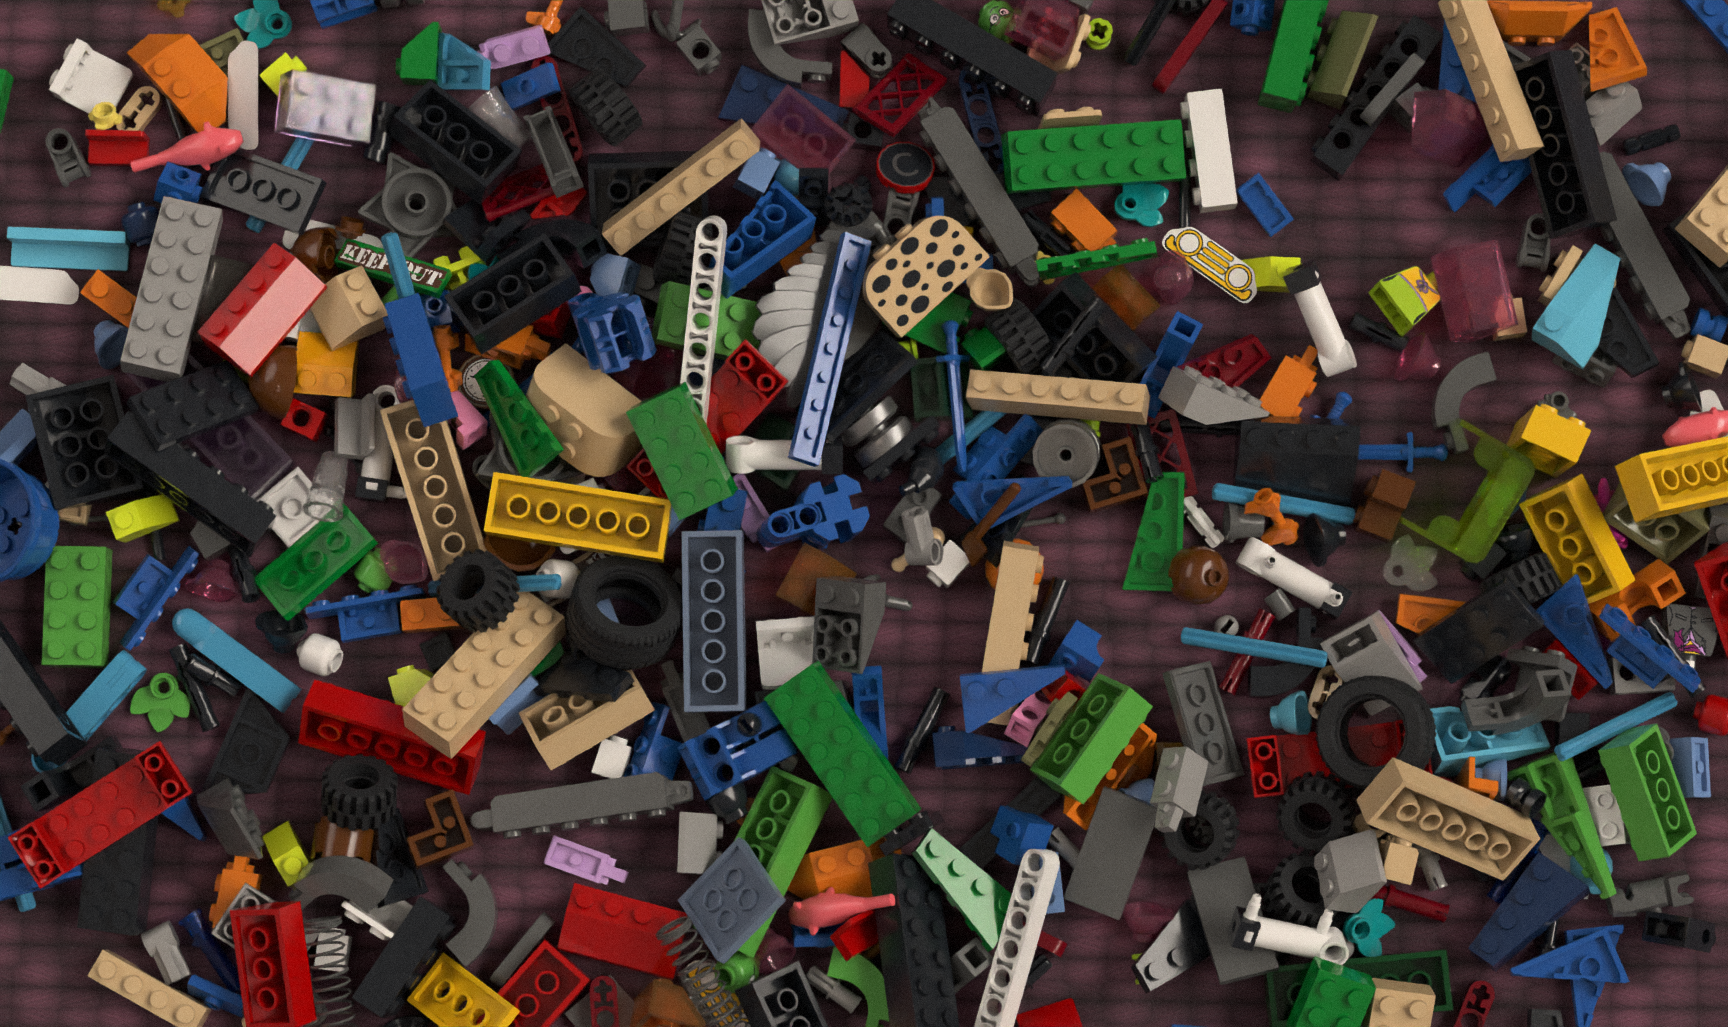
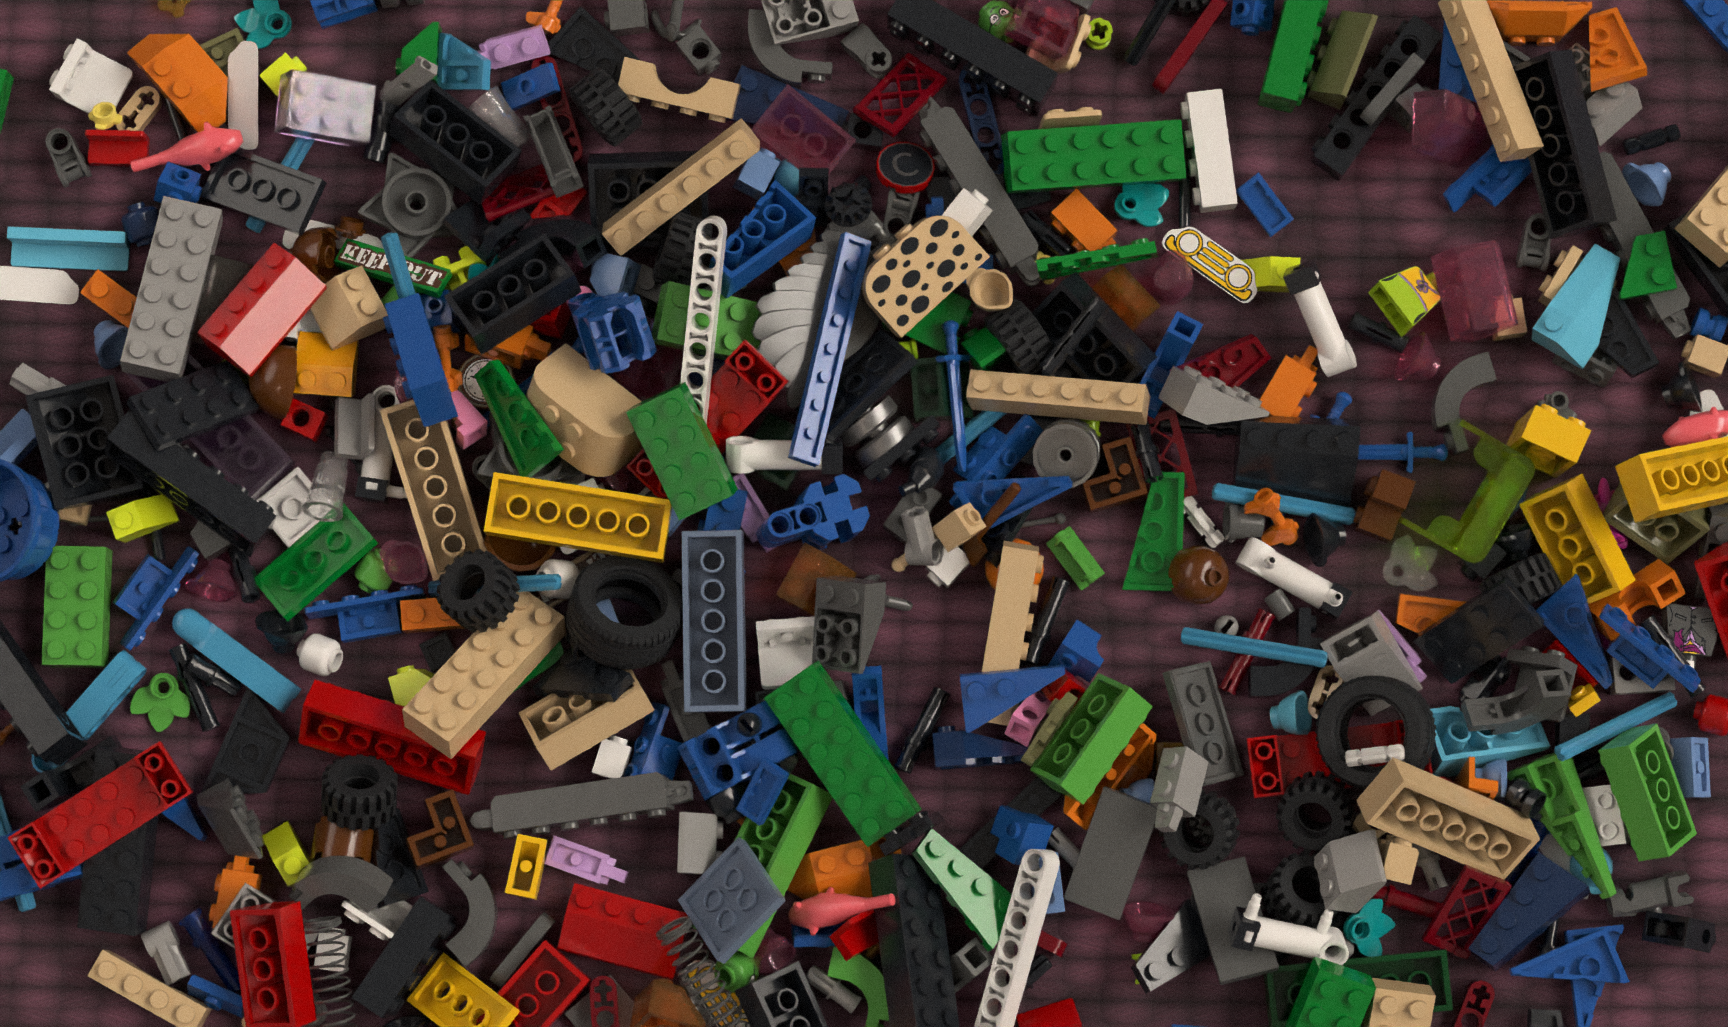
medium blue panel [489,673,550,735] -> none
red slope [839,50,870,108] -> none
none -> light grey piece [379,56,438,106]
none -> yellow slope [505,834,547,900]
none -> tan arch [618,57,741,123]
none -> blue plate [736,758,790,826]
none -> tan brick [932,502,987,552]
none -> white brick [942,188,993,236]
none -> bright green hinge [1046,526,1105,591]
none -> white axle [1345,744,1405,767]
none -> dark red window [1422,864,1512,959]
none -> yellow plate [1568,683,1601,717]
none -> green wing [1618,231,1677,301]

